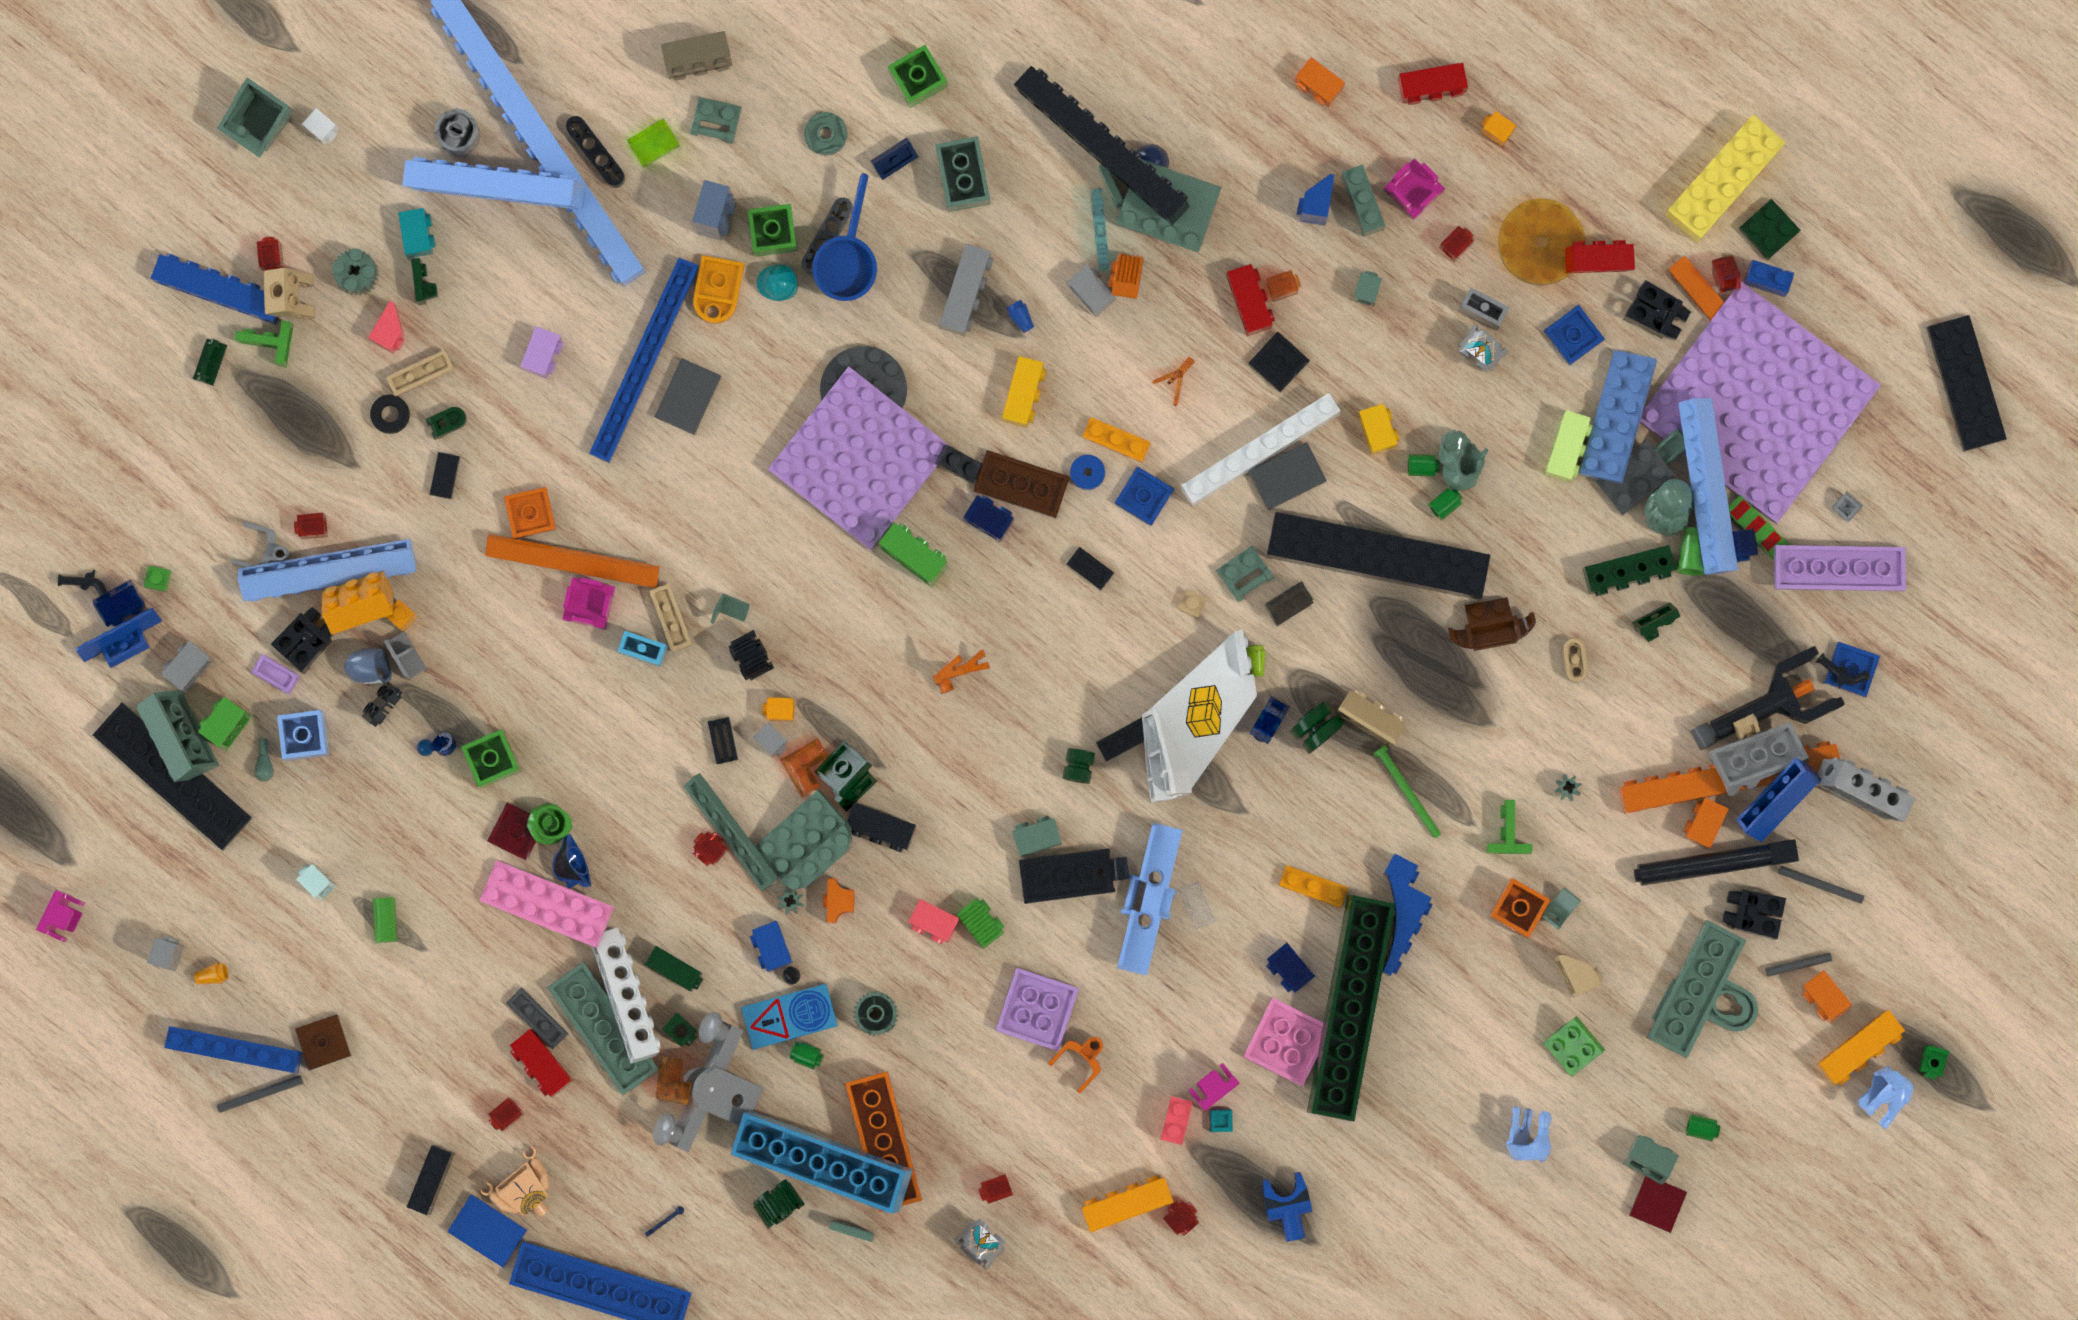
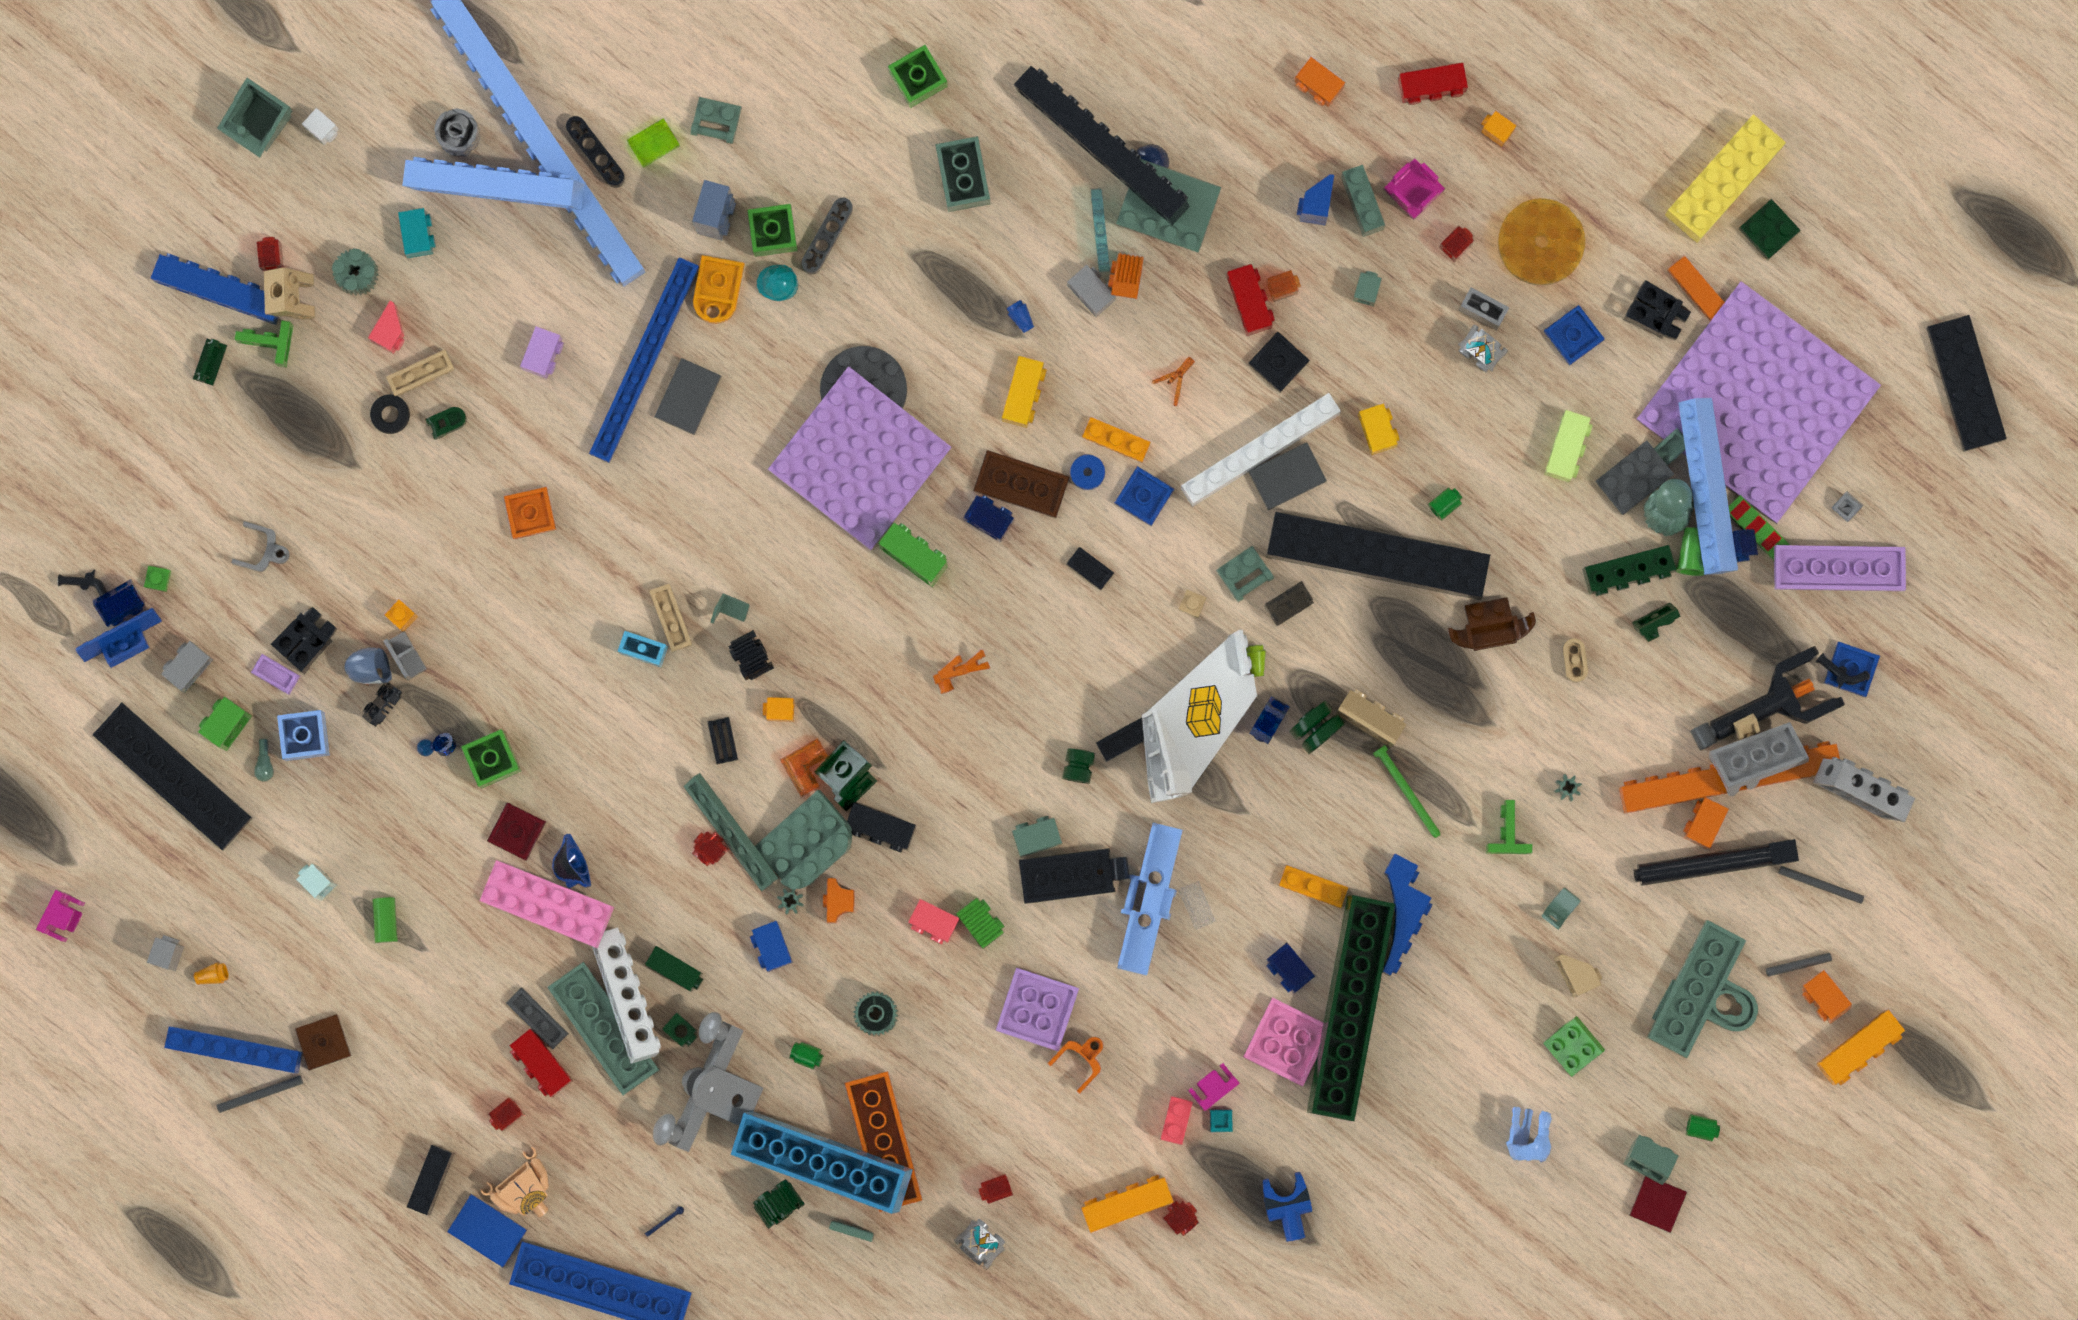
sand green slope [136,690,219,782] -> none
light blue brick [238,539,417,602] -> none
clear red brick [294,513,328,539] -> none
light orange brick [321,571,393,635] -> none
dark green hinge [411,258,438,305] -> none
black tile [429,452,460,500] -> none
orange tile [486,534,660,588] -> none
bright green hat [527,803,572,844] -> none
dark pink panel [562,577,616,630] -> none
clear orange brick [655,1056,691,1105] -> none
dark tan brick [661,31,733,81] -> none
dark azure tile [741,984,838,1050] -> none
light grey brick [753,722,788,758] -> none
black hinge [783,967,801,985] -> none
sand green tile [804,112,847,156] -> none
blue piece [812,173,877,301] -> none
dark blue plate [871,138,918,180] -> none
black plate [935,444,982,483] -> none
light grey brick [939,243,994,337] -> none
sand green tile [1099,165,1124,209] -> none
green brick [1408,454,1440,477] -> none
sand green hair [1438,430,1488,491] -> none
orange brick [1489,878,1551,939] -> none
red brick [1565,240,1635,274] -> none
medium blue plate [1579,350,1657,484] -> none
clear red brick [1712,255,1741,293] -> none
black hips [1722,890,1786,940] -> none
blue brick [1736,757,1821,842] -> none
blue brick [1743,260,1794,297] -> none
light blue piece [1858,1066,1913,1129] -> none
green brick [1918,1045,1949,1080] -> none

